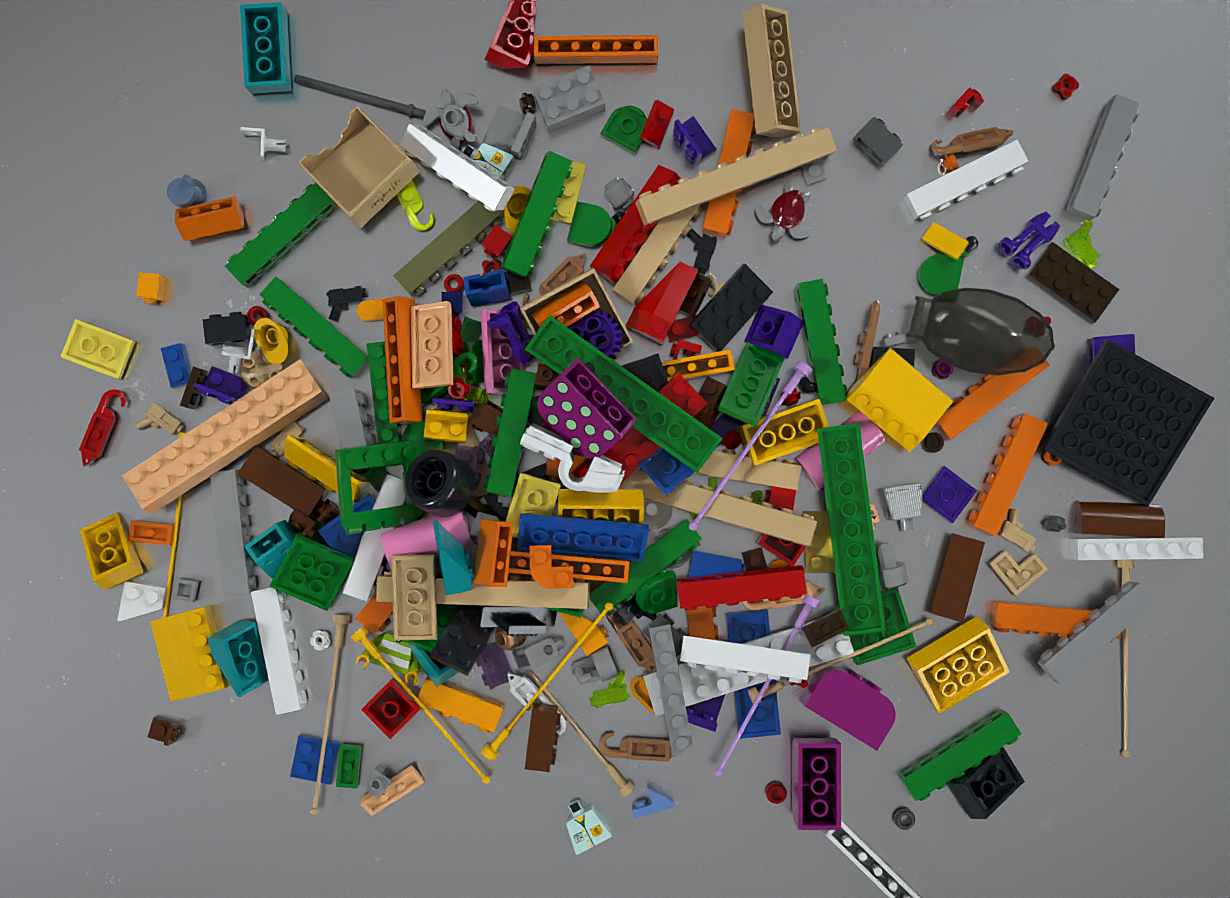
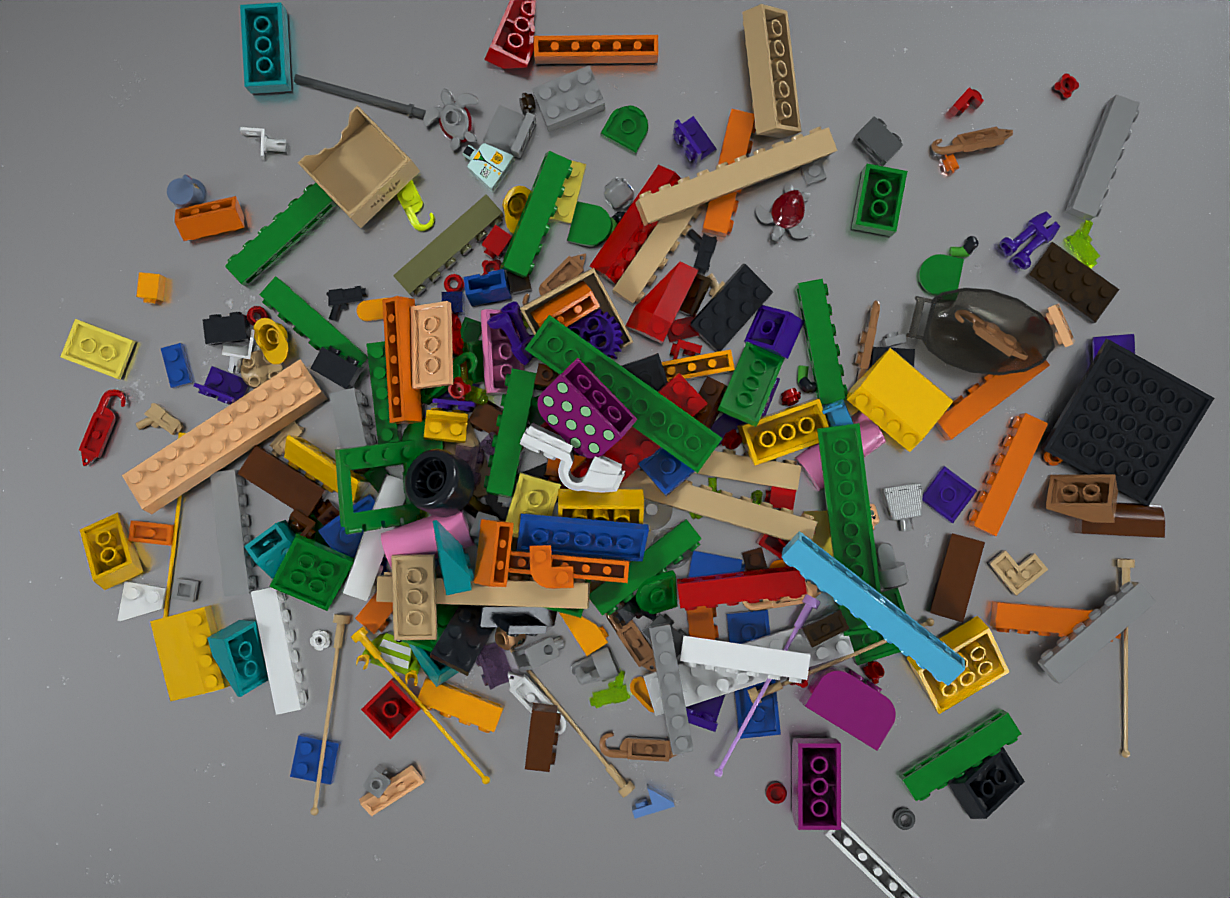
reddish brown bracket [148,716,180,746] -> none
dark brown plate [180,366,207,409] -> none
green plate [336,744,362,789] -> none
white brick [399,123,515,212] -> none
yellow piece [481,602,613,761] -> none
light aqua torso [566,799,612,855] -> none
red plate [640,100,674,147] -> none
lavender piece [689,361,812,531] -> none
white brick [903,139,1029,220] -> none
yellow tile [922,222,969,261] -> none
dark brown plate [923,432,944,453] -> none
magenta plate [933,358,954,379] -> none
tan piece [998,509,1036,553] -> none
dark grey plate [1045,515,1066,532] -> none
white brick [1070,537,1204,560] -> none
none -> black brick [310,345,363,389]
none -> medium azure brick [782,531,965,686]
none -> dark azure bracket [822,399,854,426]
none -> green brick [851,163,908,236]
none -> red plate [864,661,885,684]
none -> medium nougat plate [955,310,1028,360]
none -> light nougat plate [1046,303,1075,347]
none -> medium nougat slope [1046,474,1118,523]

